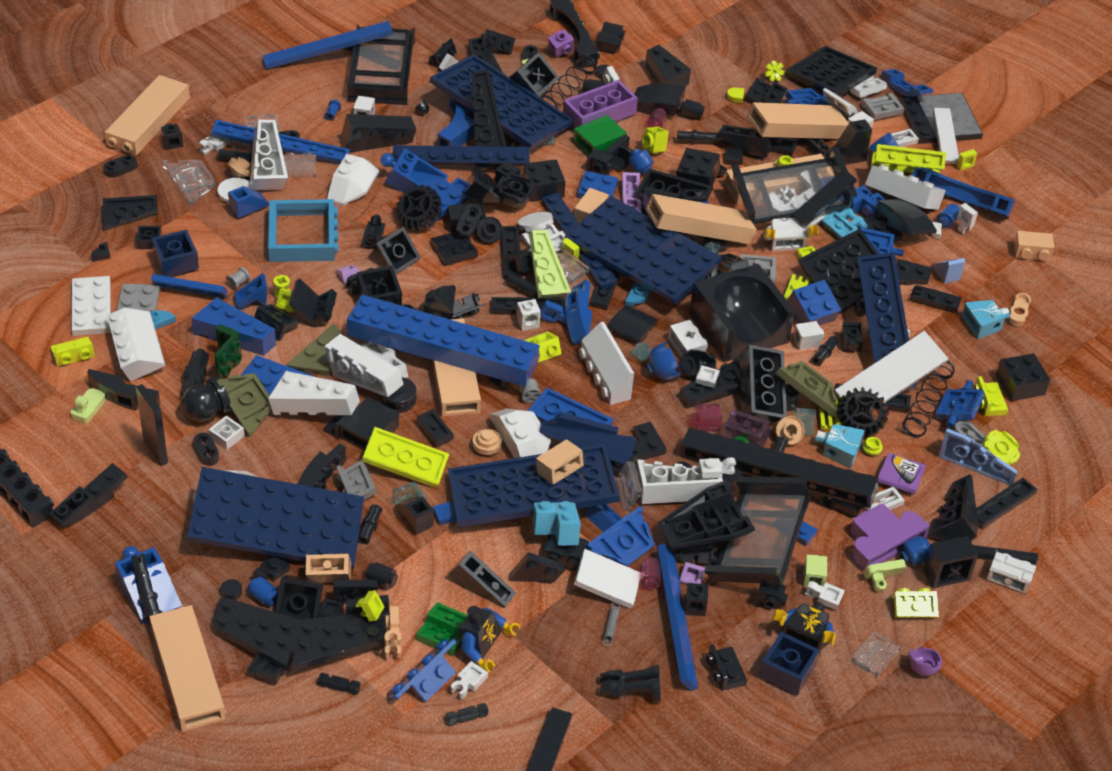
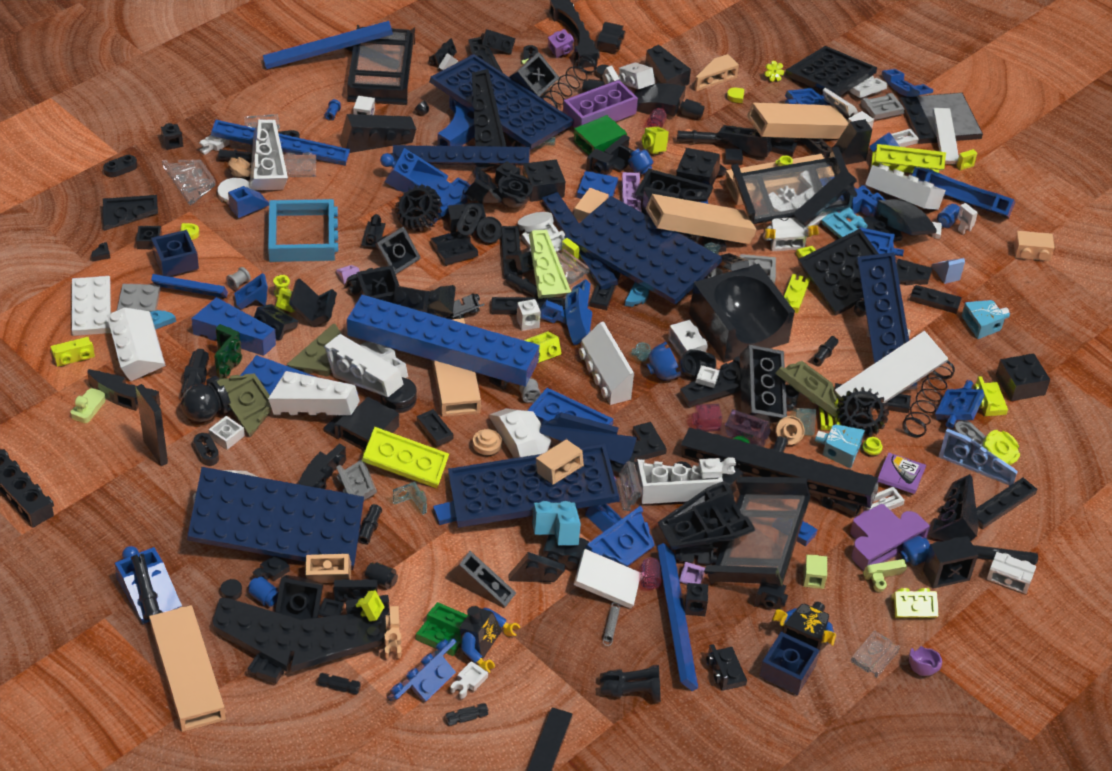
black slope [49,463,128,527] -> none
light nougat brick [105,75,190,155] -> none
white wedge [327,154,379,206] -> none
black slope [395,497,434,534] -> none
black slope [607,305,658,343] -> none
black slope [744,77,788,104] -> none
blue brick [787,280,841,326] -> none
white brick [793,321,824,350] -> none
white plate [805,581,845,610] -> none
black brick [840,322,863,351] -> none
light nougat piece [1009,293,1031,327] -> none
none -> neon yellow tile [181,223,199,240]
none -> black bracket [393,286,430,313]
none -> white brick [619,62,655,89]
none -> light nougat slope [695,54,739,91]

